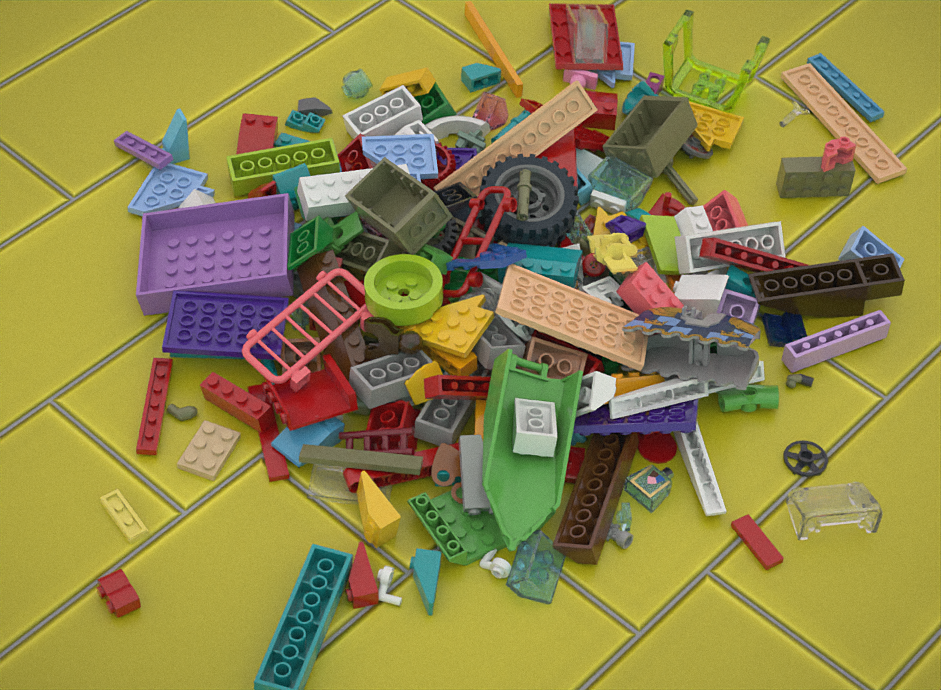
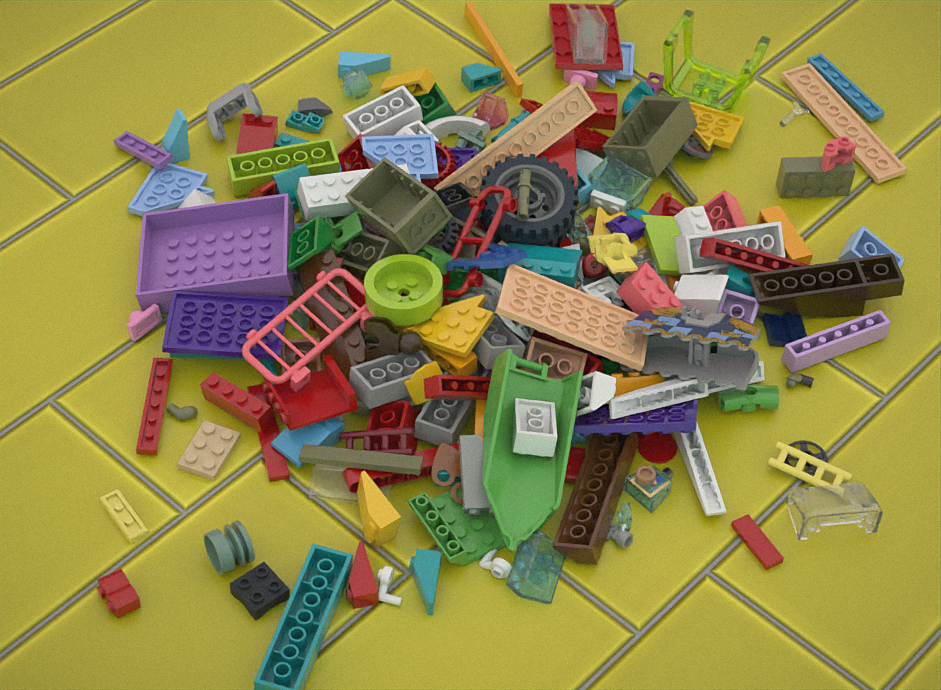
none -> bright pink tile [126,304,163,341]
none -> sand green wheel [203,520,255,575]
none -> light grey connector [206,83,263,142]
none -> black brick [230,562,290,621]
none -> medium azure slope [338,51,391,79]
none -> medium nougat tile [635,465,656,486]
none -> light orange brick [757,205,812,265]
none -> light yellow bar [768,441,852,498]

